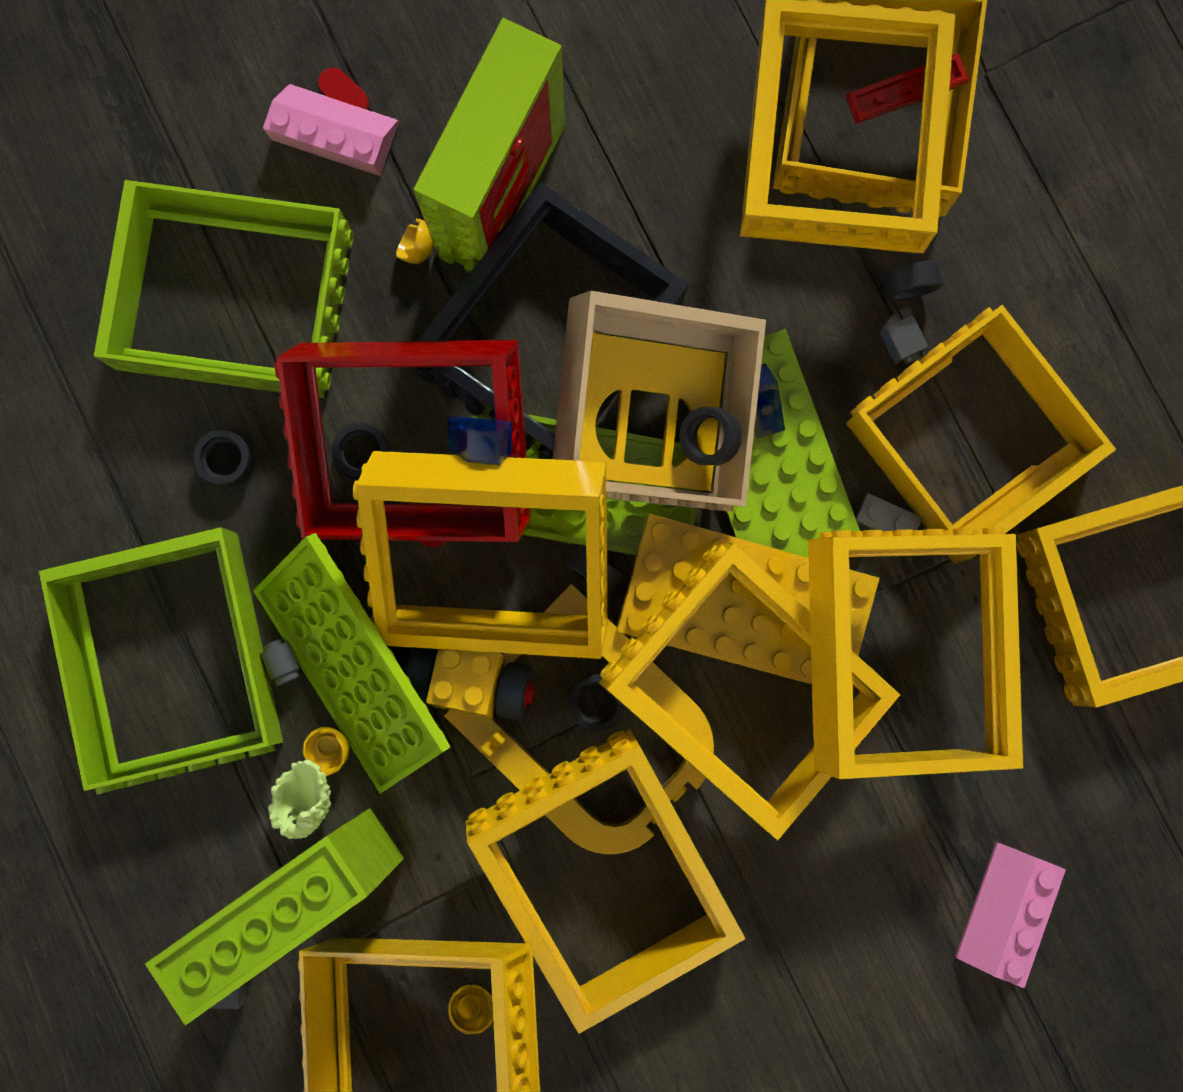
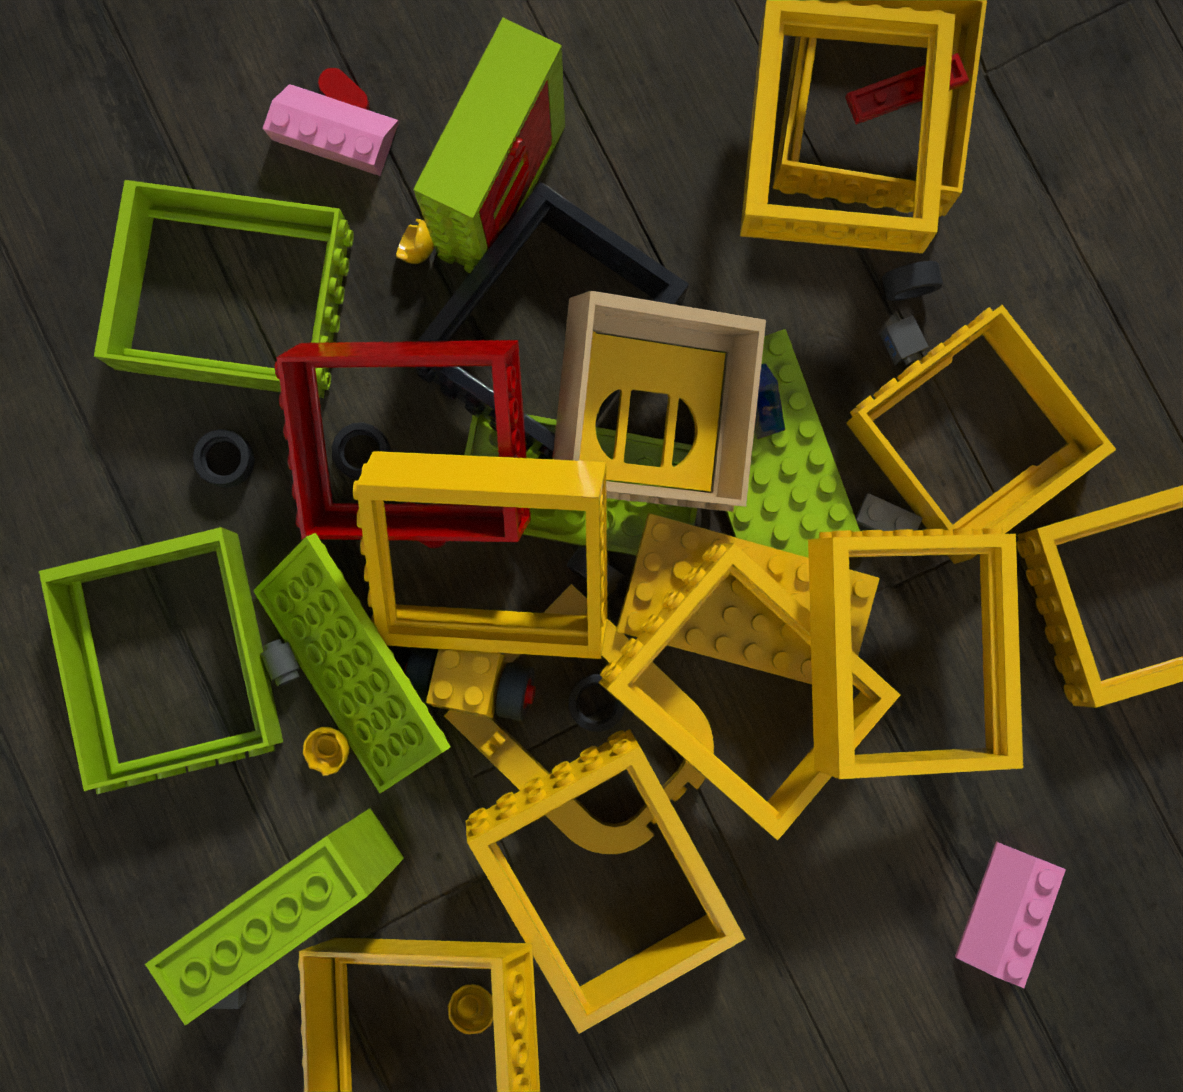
yellowish green piece [268,759,331,839] -> none
clear blue slope [448,416,512,465] -> none
black tyre [679,407,742,466] -> none

